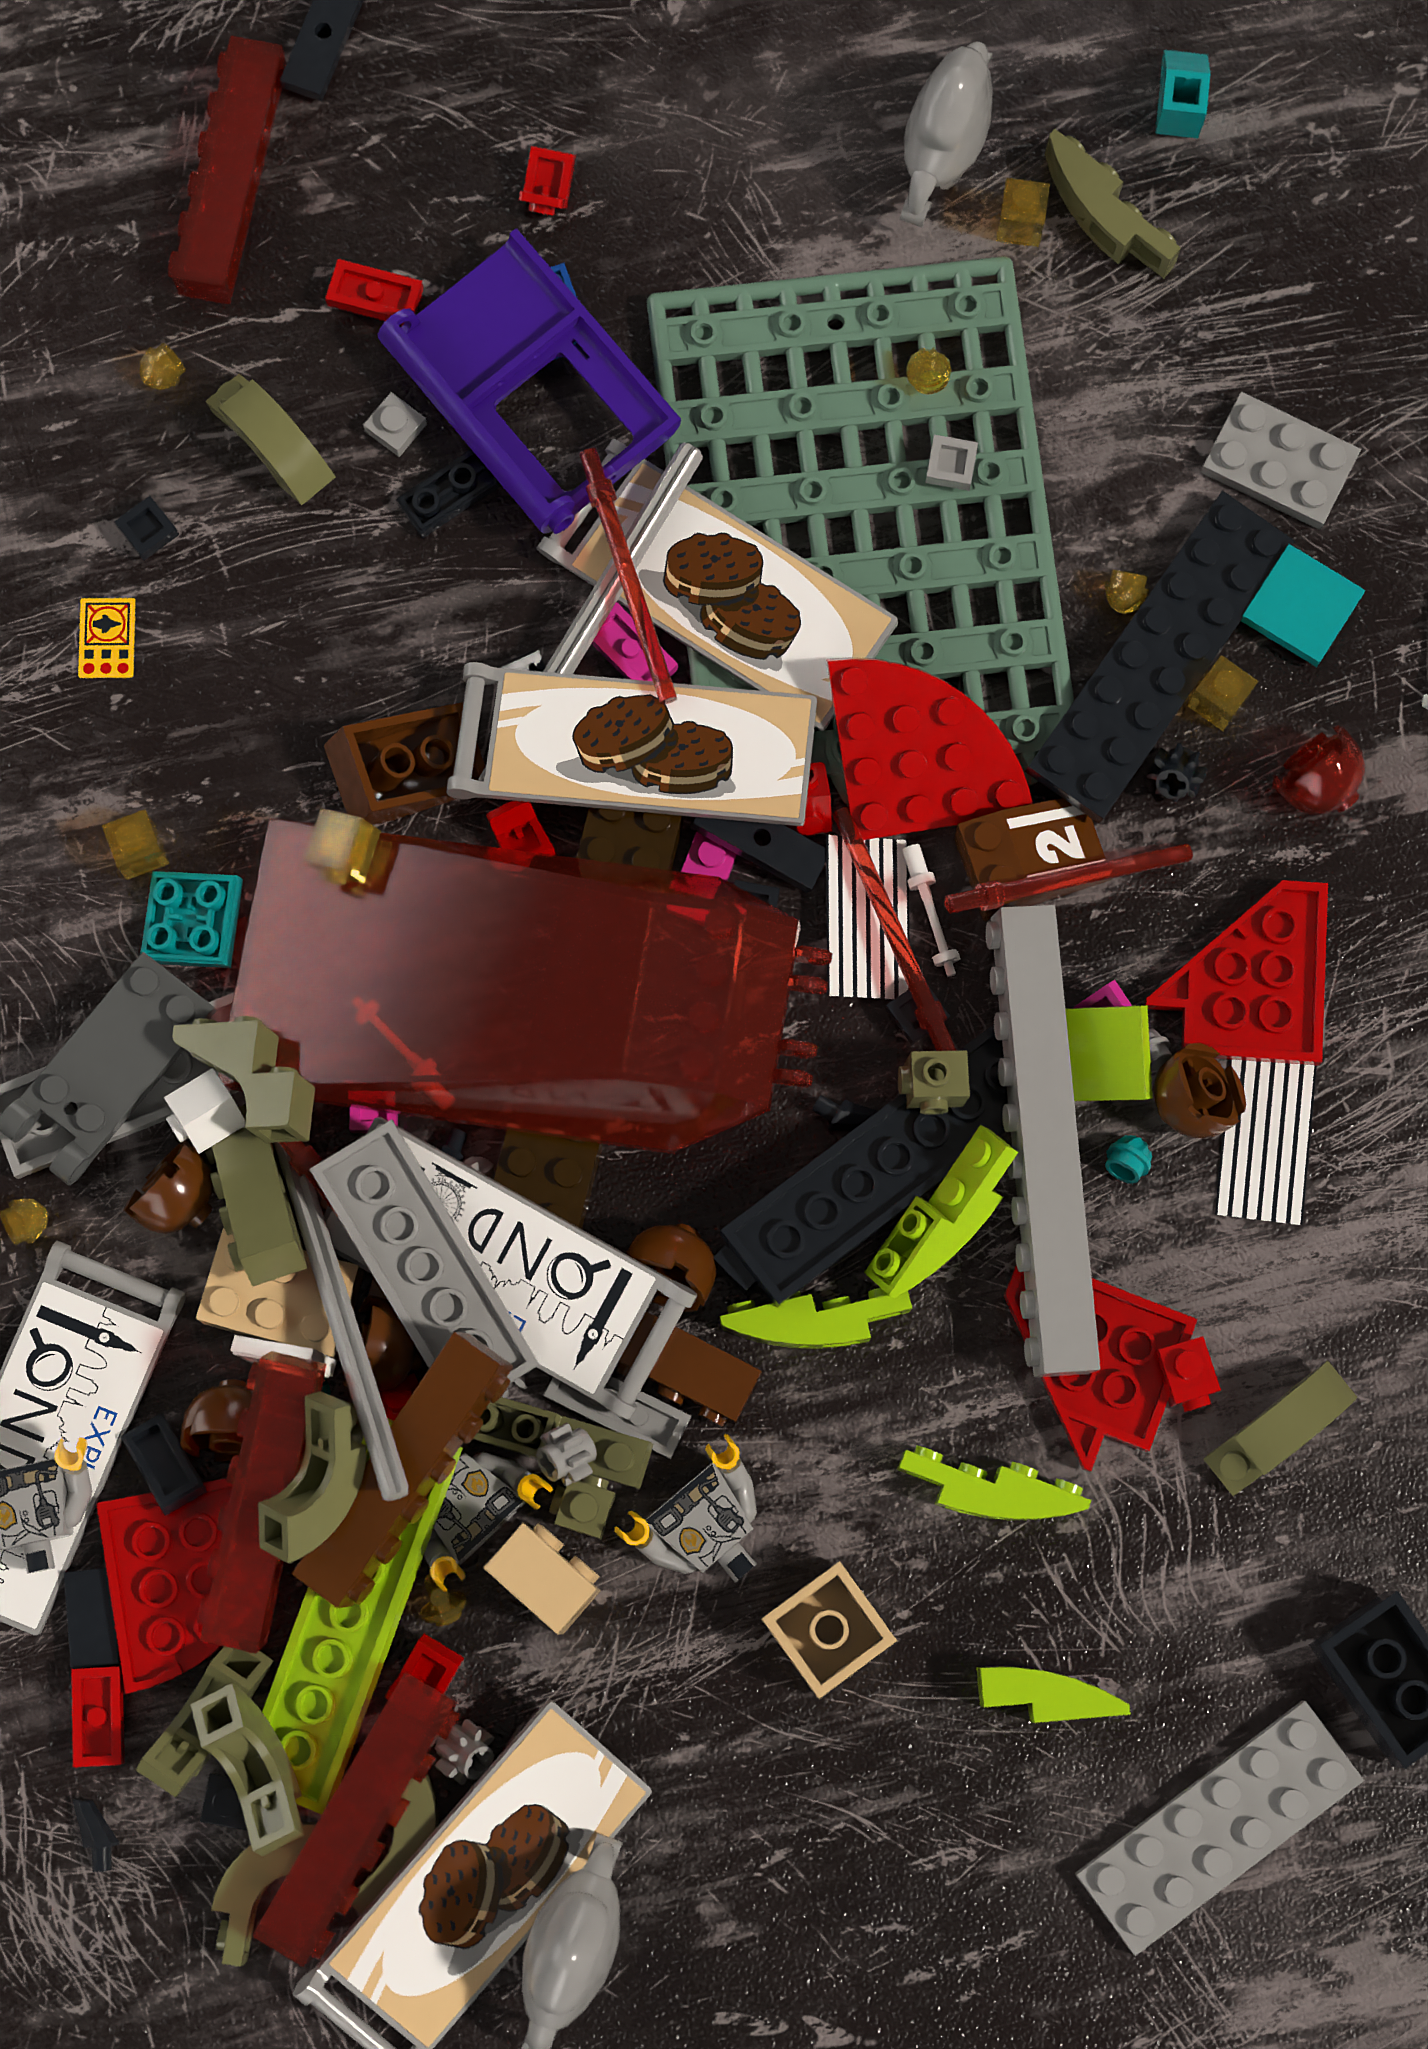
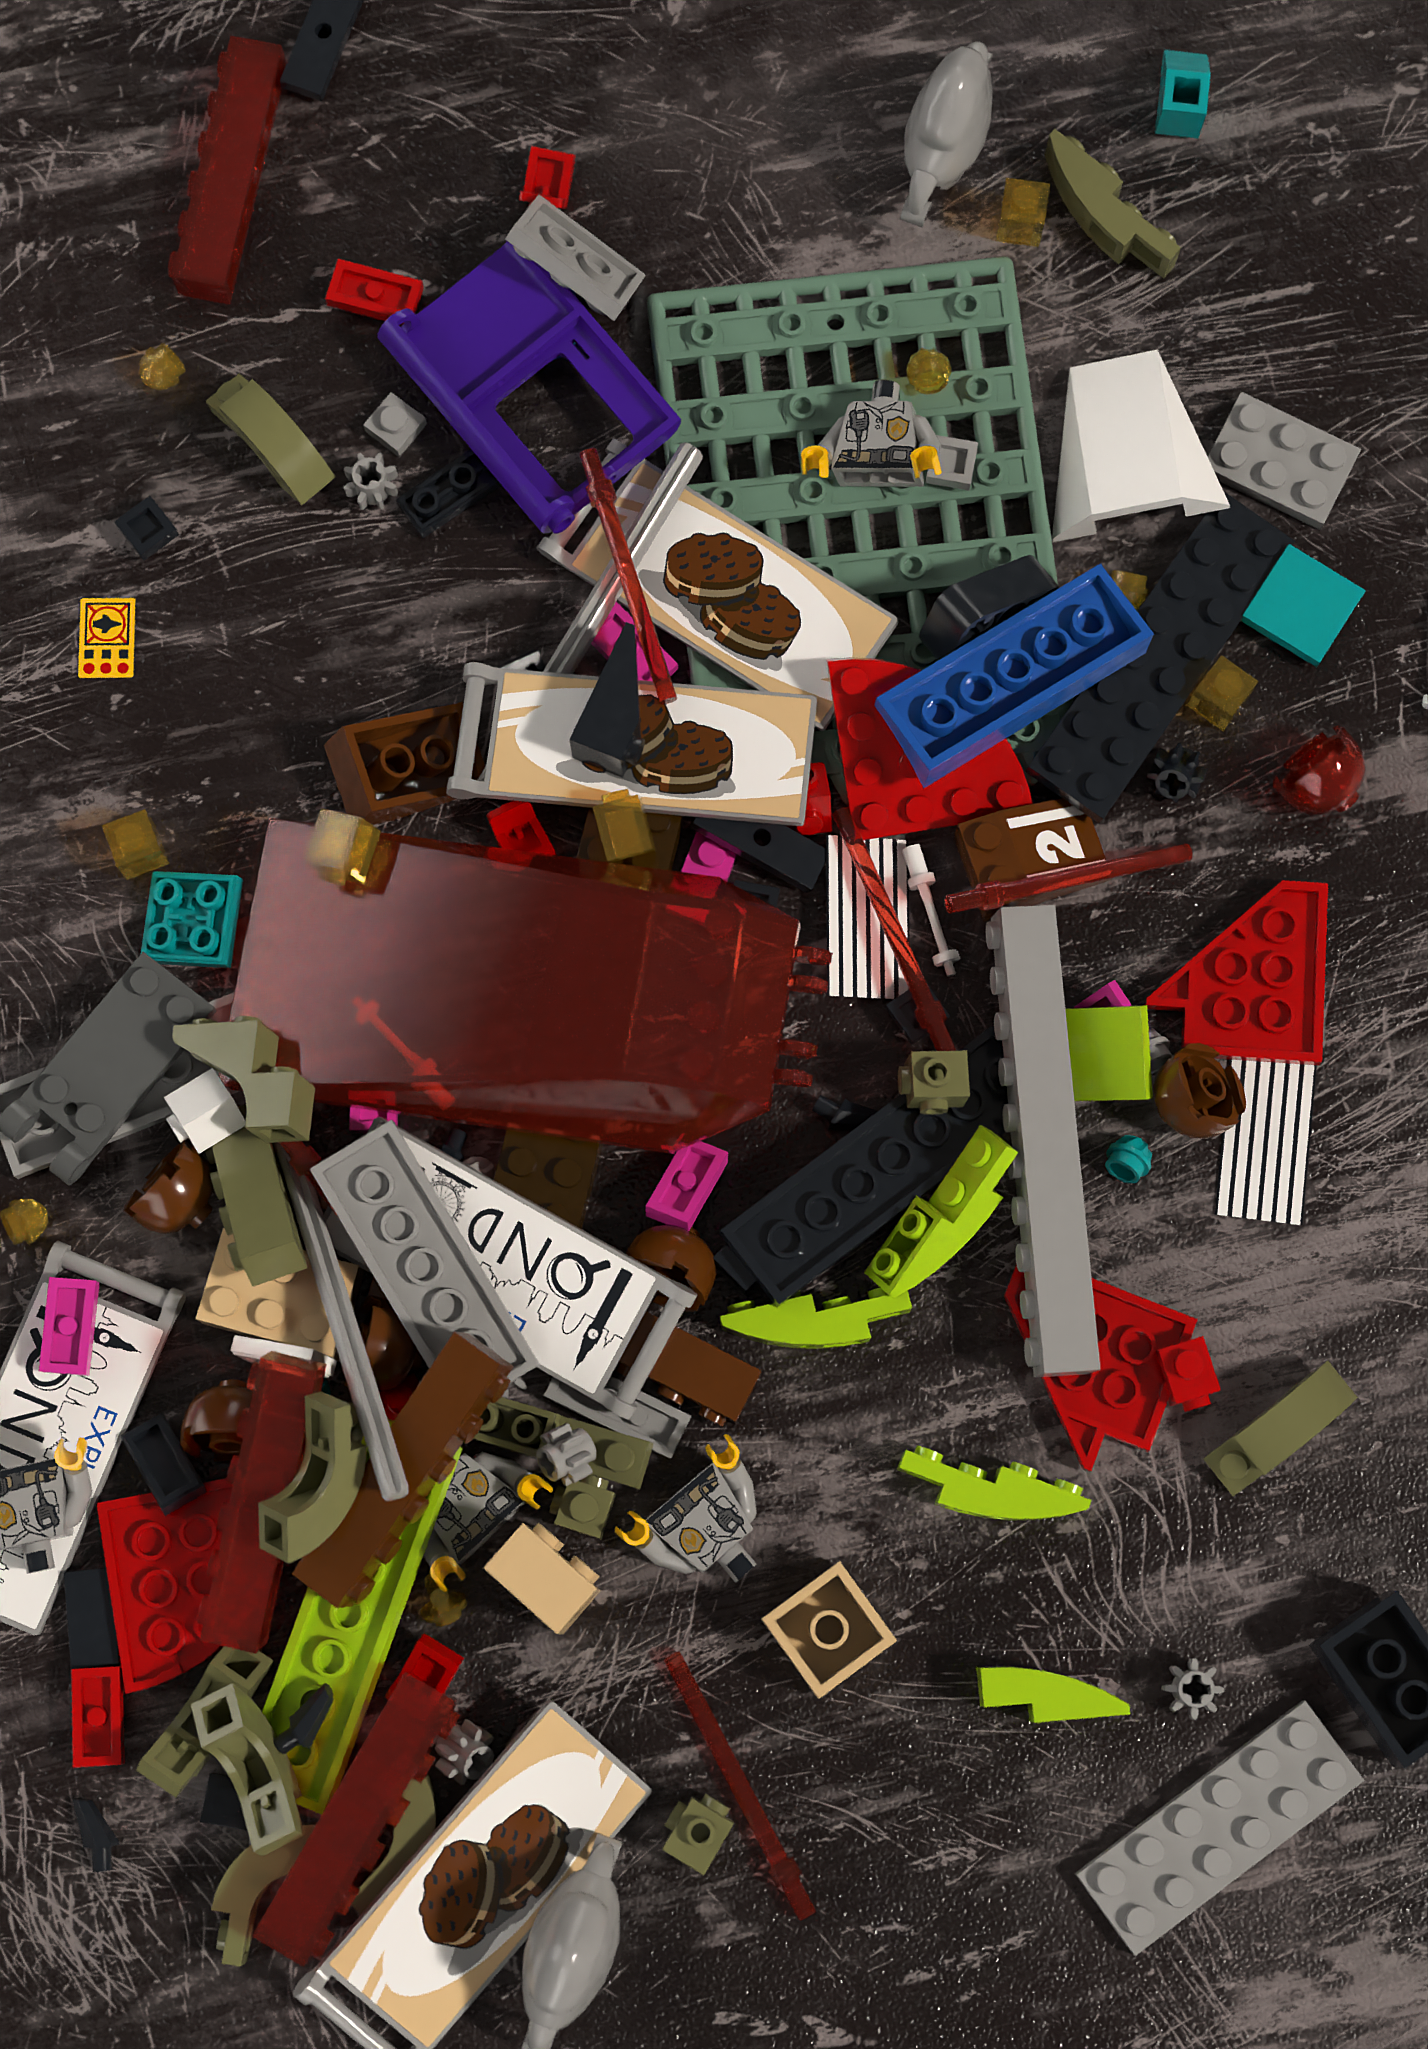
none -> dark pink plate [39,1277,100,1376]
none -> black bar [273,1683,333,1755]
none -> light grey gear [344,453,398,510]
none -> light grey plate [505,195,646,321]
none -> black slope [569,622,645,778]
none -> clear yellow brick [593,789,656,863]
none -> dark pink plate [645,1136,728,1231]
none -> olive brick [662,1793,734,1875]
none -> clear red bar [663,1650,816,1921]
none -> torso [801,380,942,487]
none -> blue arch [874,563,1154,788]
none -> black beam [919,555,1060,661]
none -> white wedge [1052,350,1230,542]
none -> light grey gear [1162,1658,1225,1720]

